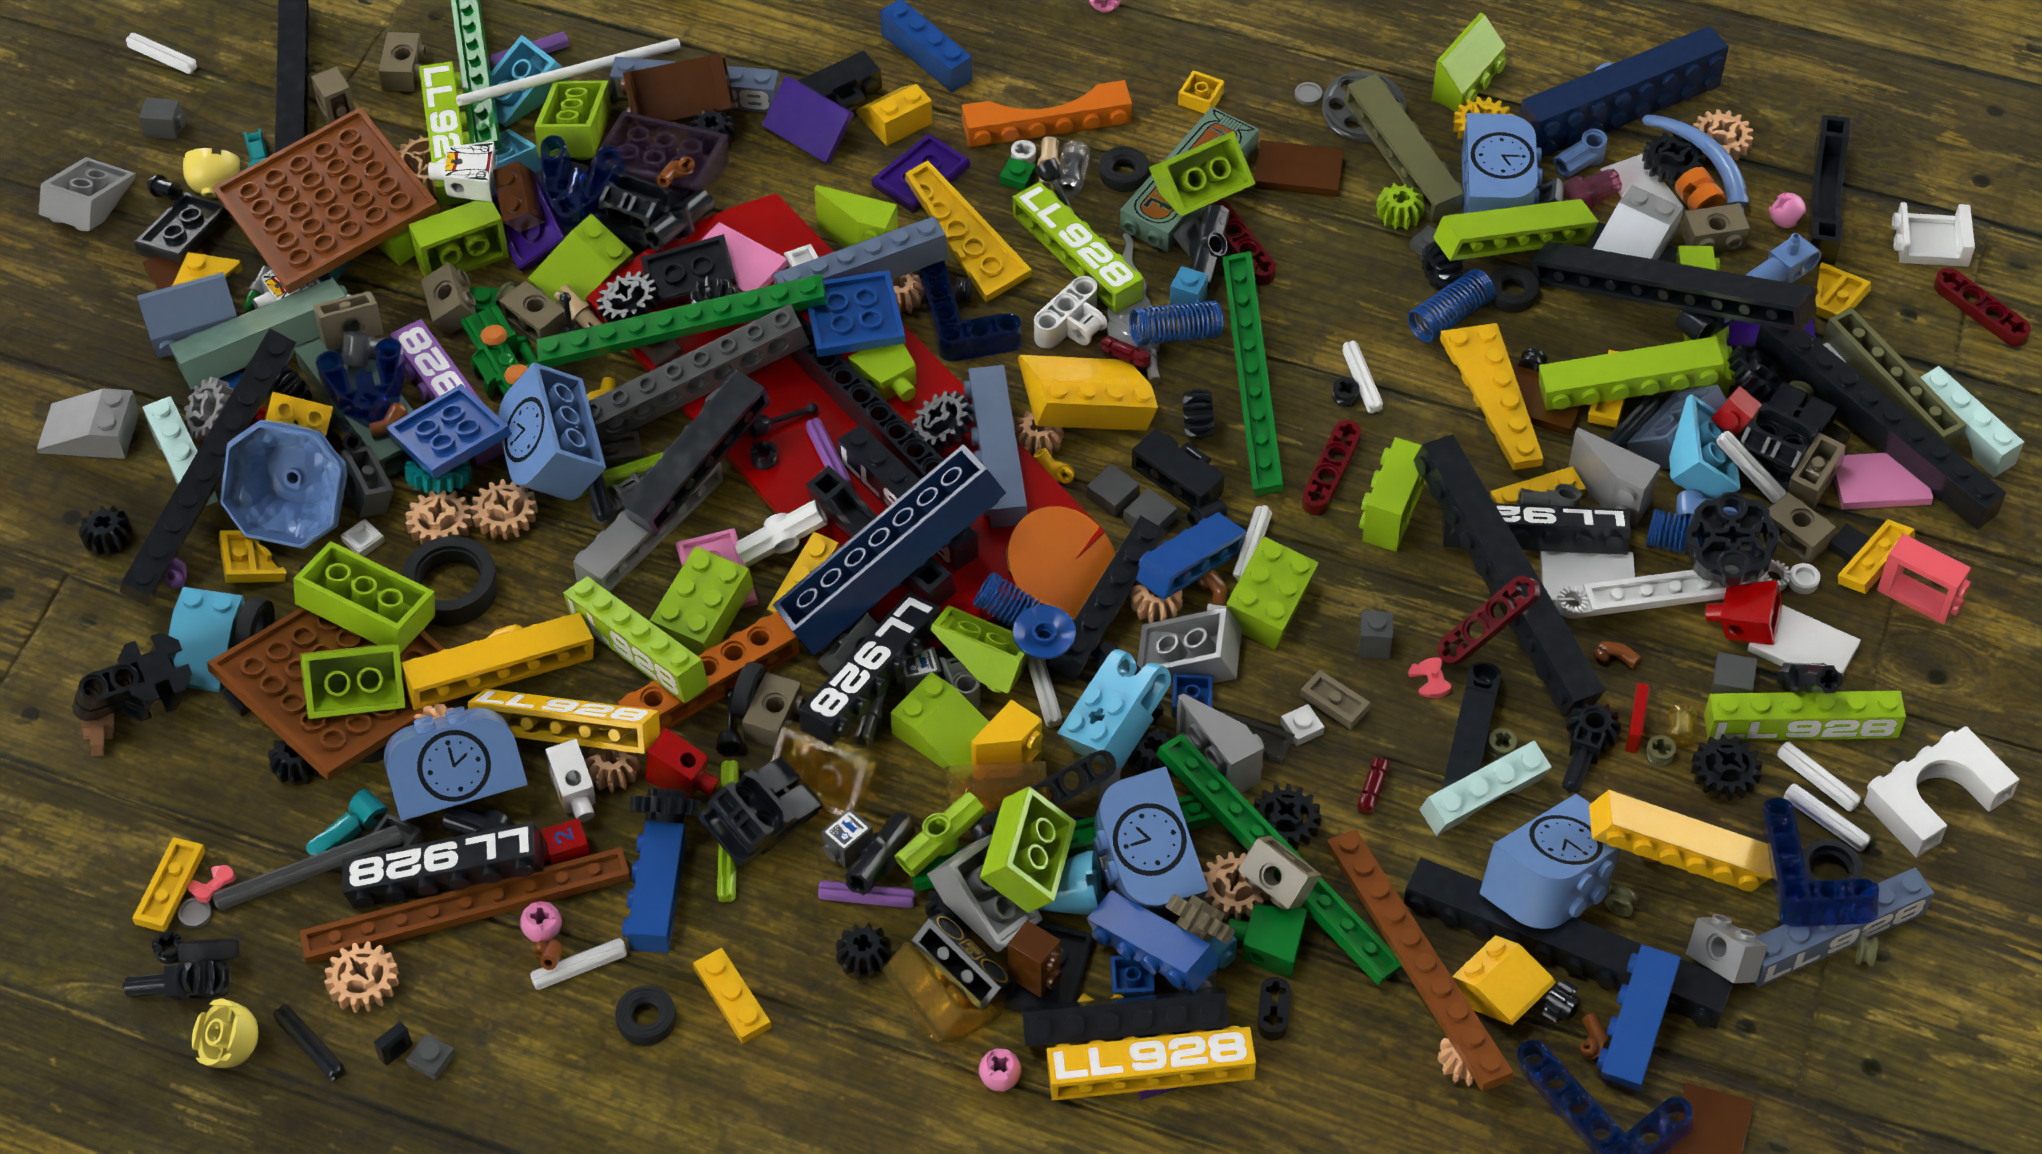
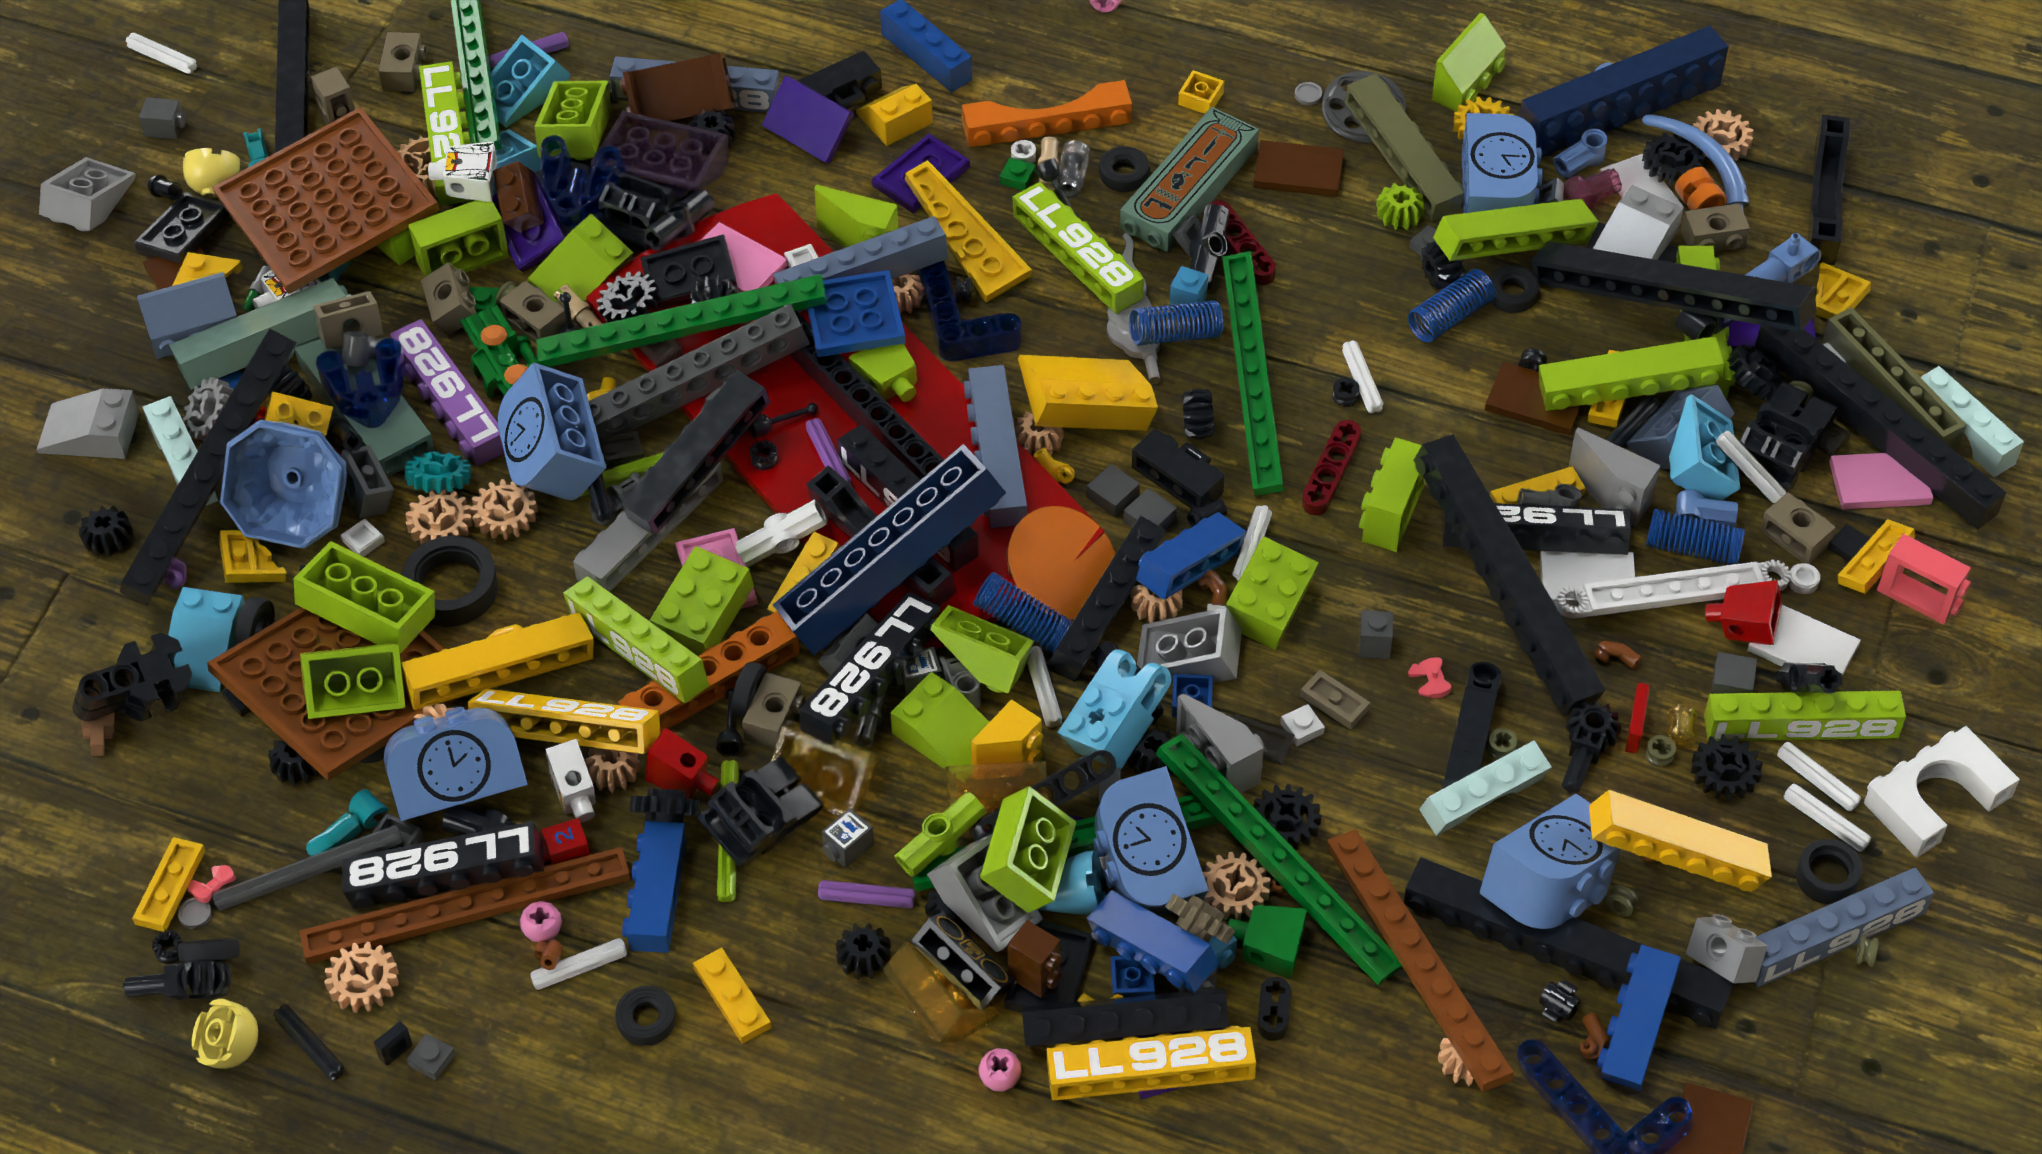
dark orange arm [369,403,407,438] -> none
blue plate [386,384,511,479] -> none
white piece [456,38,680,106] -> none
dark orange arm [656,156,695,188] -> none
black piece [844,812,916,896] -> none
black gear [911,391,974,453] -> none
blue dish [1013,605,1076,659] -> none
white piece [1034,276,1108,349] -> none
dark red axle [1101,336,1151,368] -> none
lime slope [1149,131,1256,217] -> none
dark tan brick [1238,836,1322,910] -> none
dark red axle [1357,757,1389,815] -> none
dark red beam [1437,576,1540,665] -> none
yellow wing [1440,323,1544,470] -> none
yellow slope [1452,935,1556,1025] -> none
black connector [1684,492,1779,588] -> none
red brick [1711,386,1762,437] -> none
clear blue beam [1763,797,1879,927] -> none
bright pink piece [1769,193,1806,228] -> none
dark tan brick [1788,433,1846,509] -> none
white panel [1892,202,1975,267] -> none
dark red beam [1934,268,2031,347] -> none

